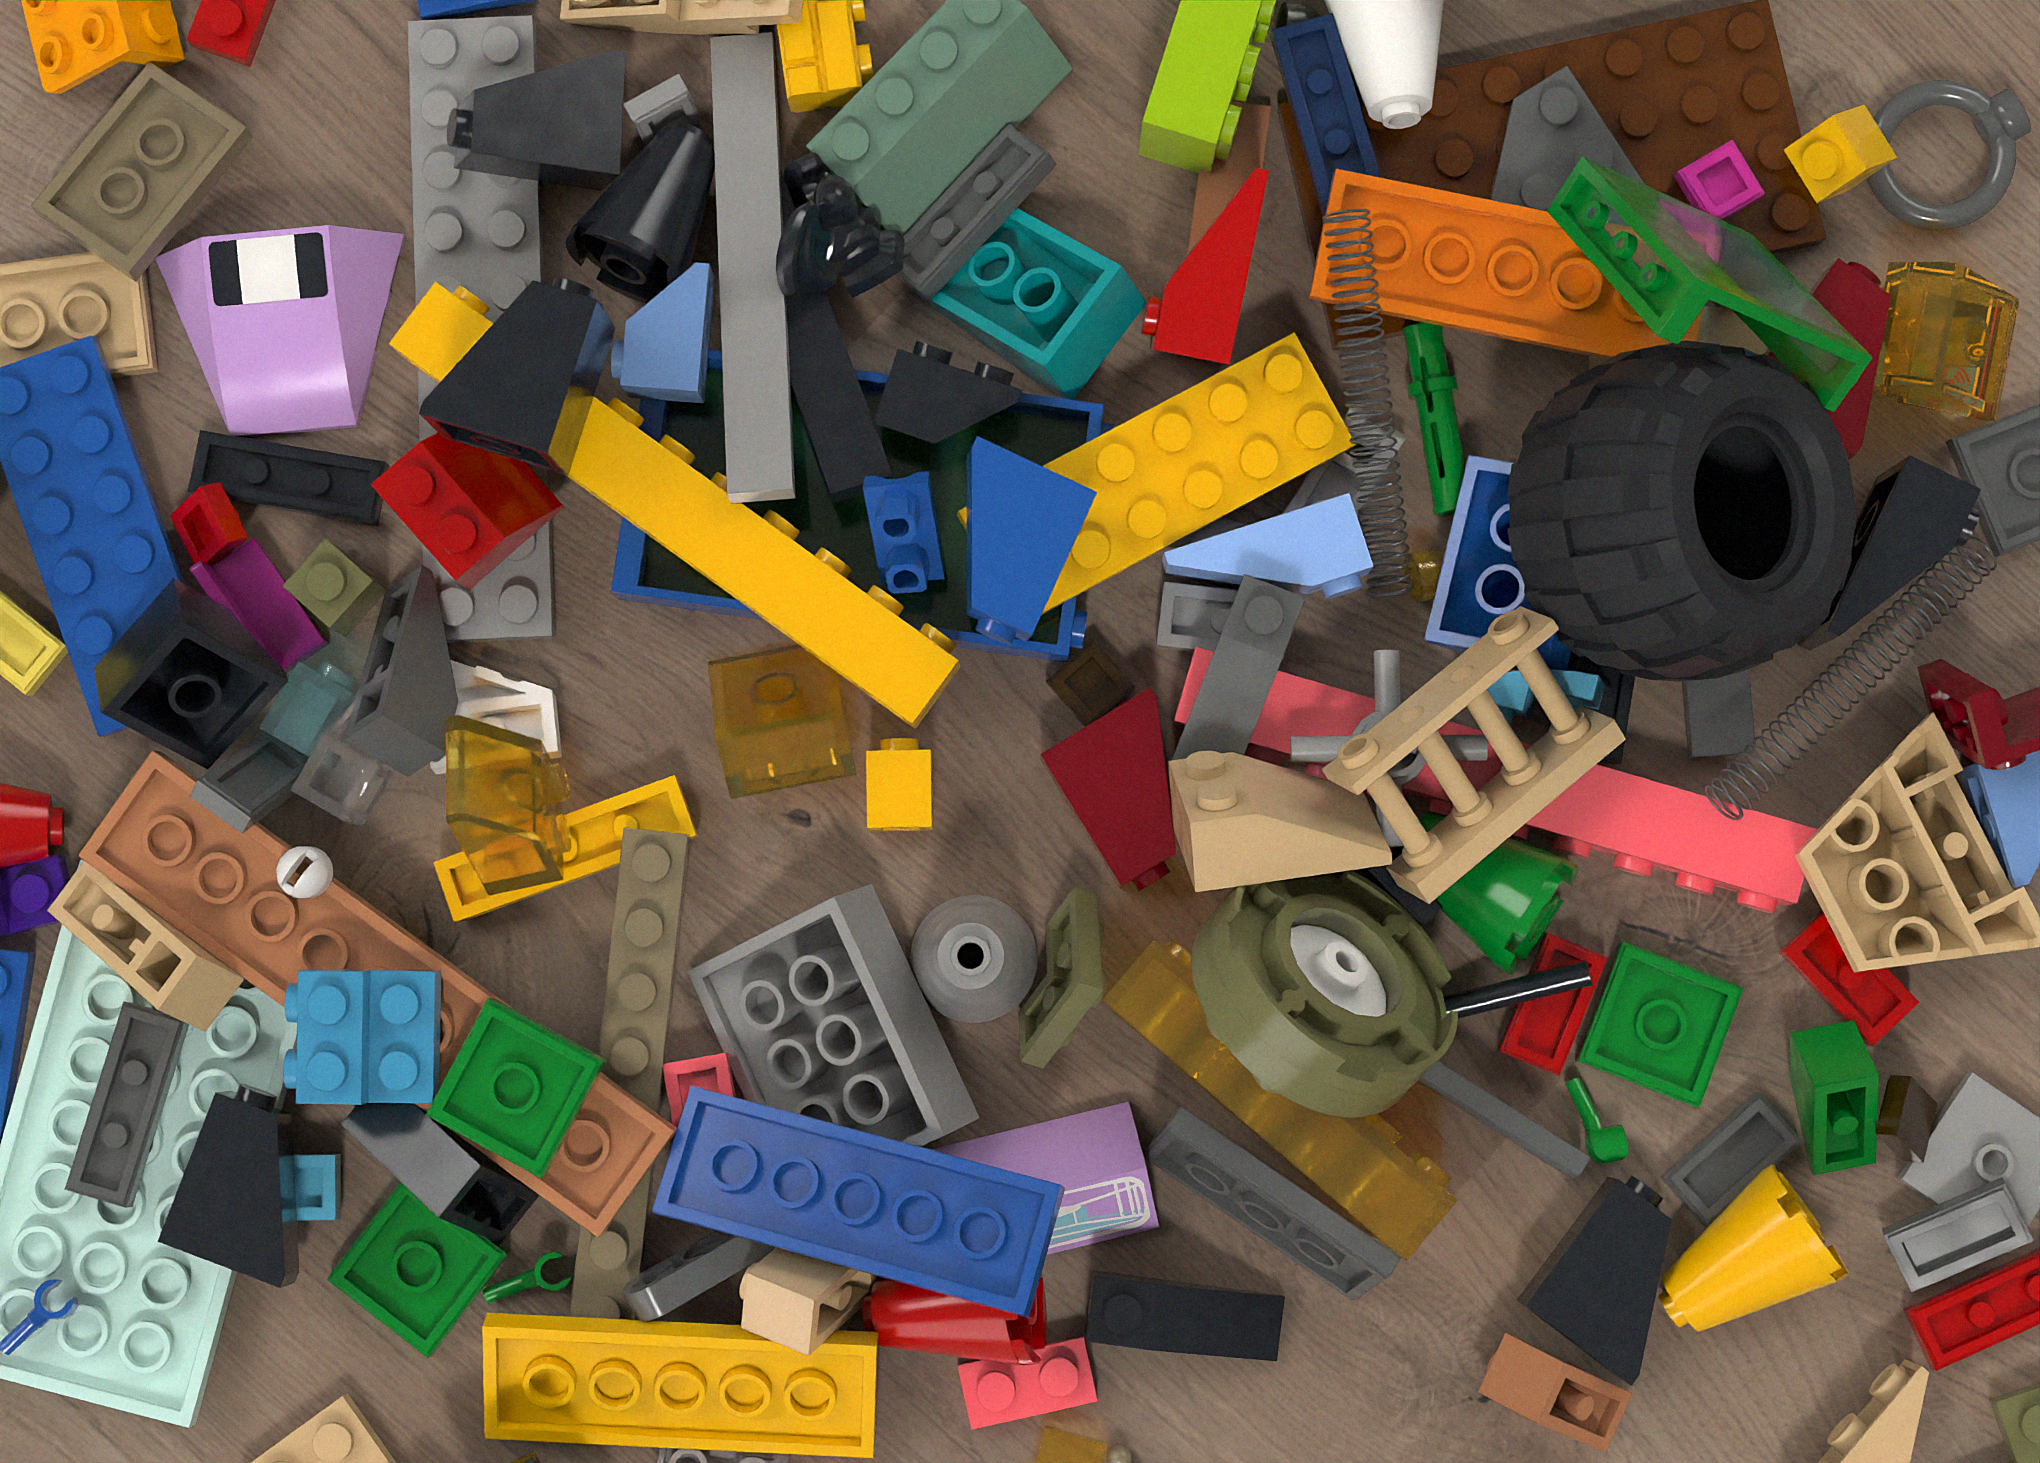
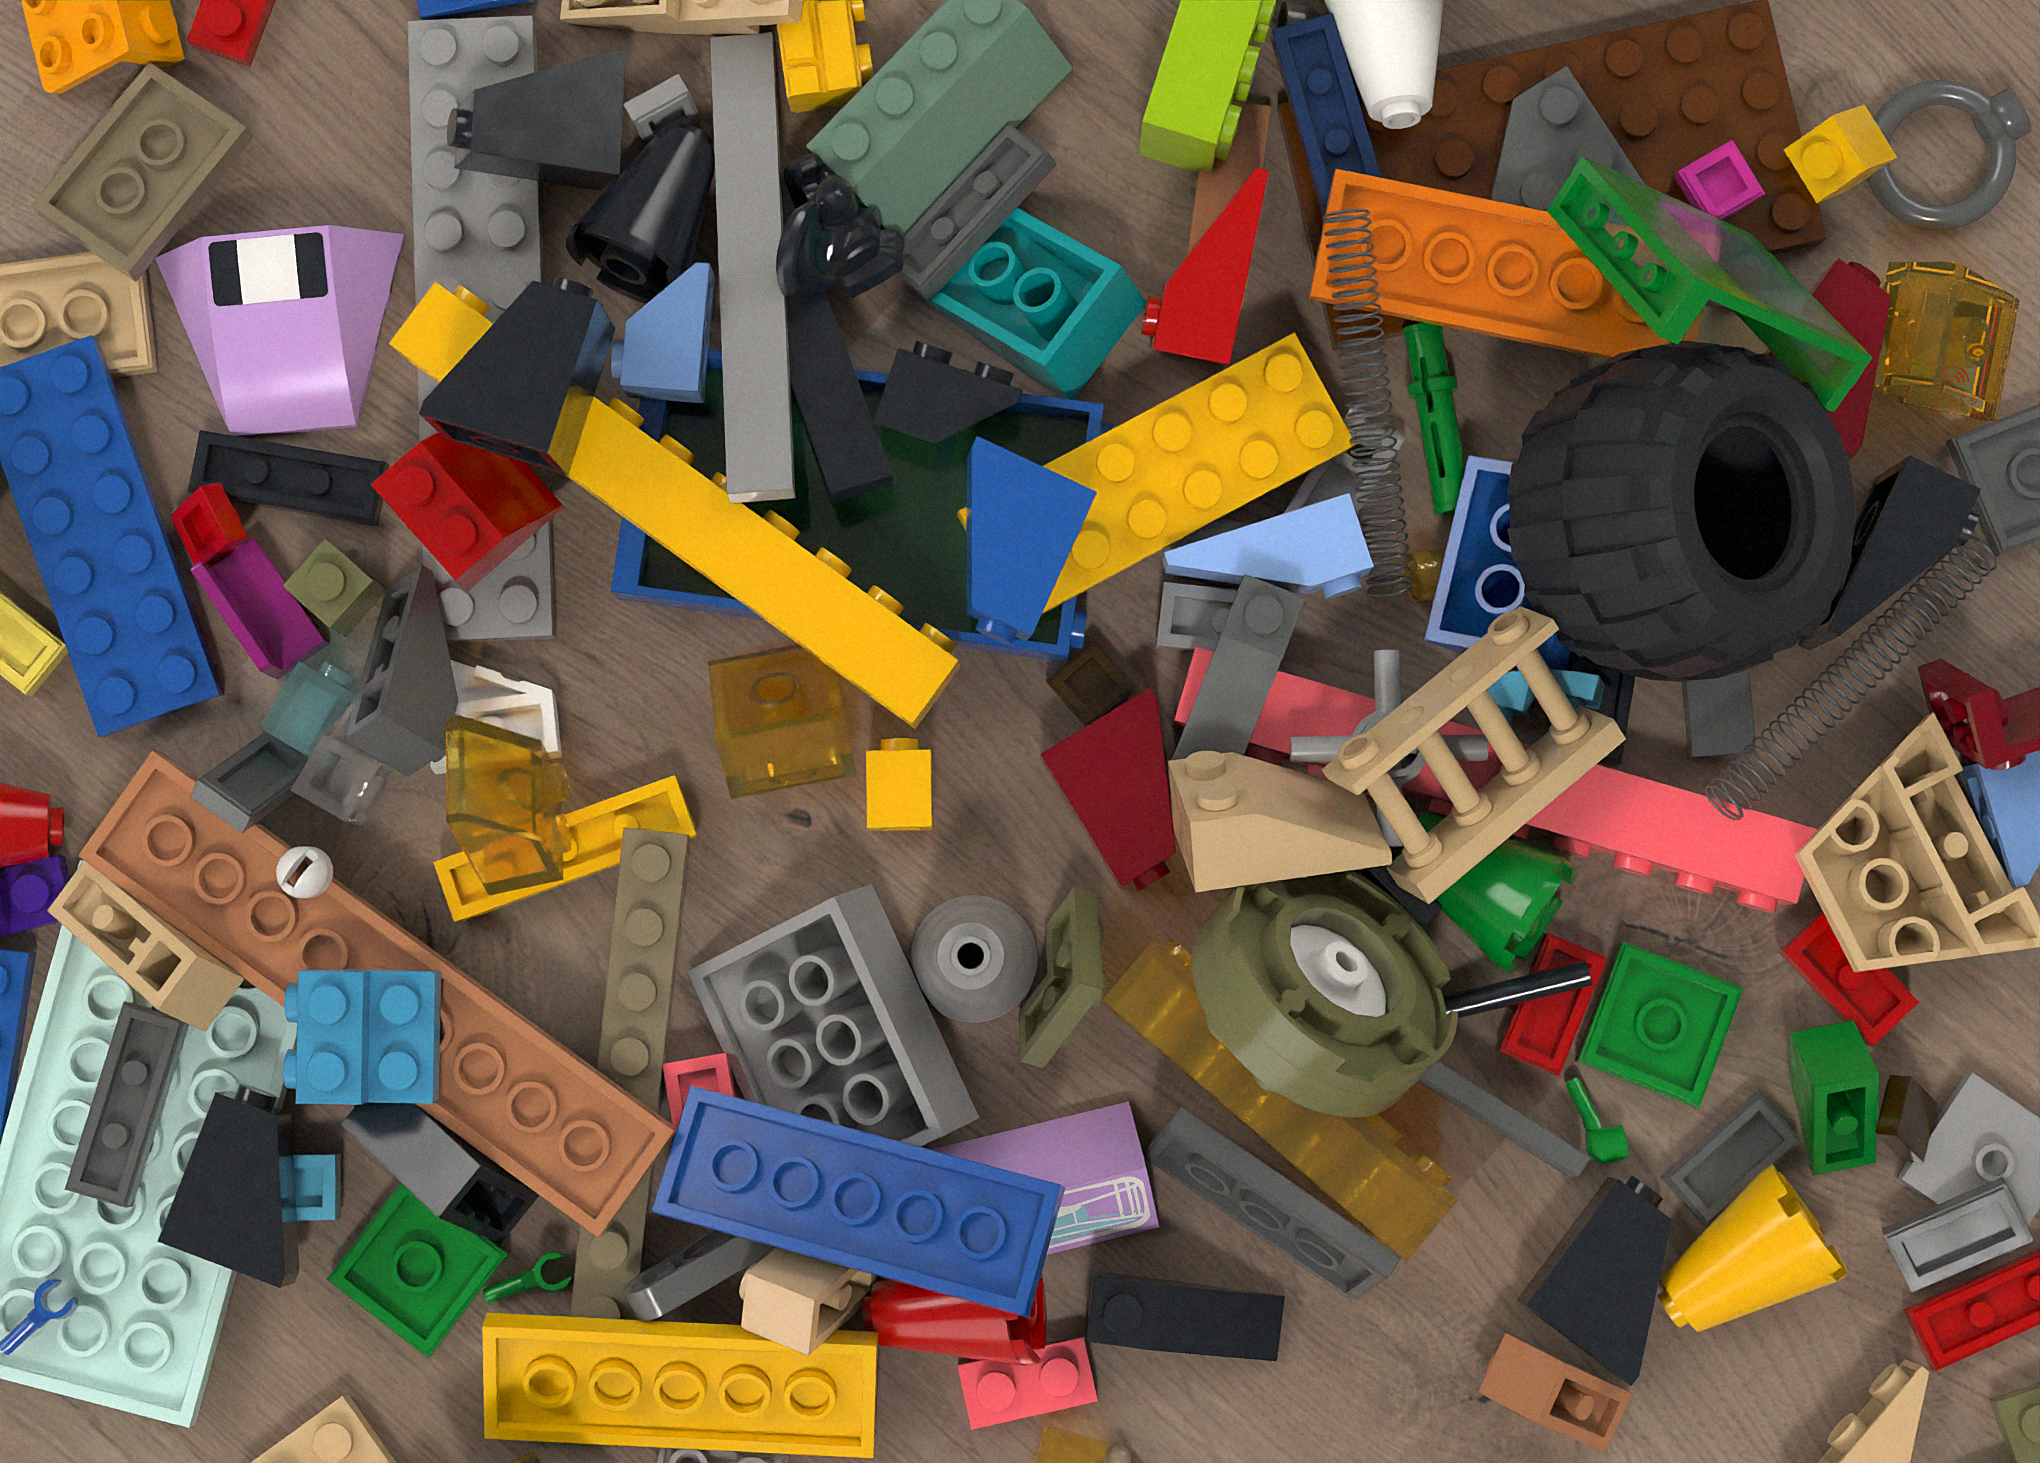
black slope [94,578,288,769] -> none
green plate [426,997,607,1178] -> none
blue hips [863,471,946,594] -> none

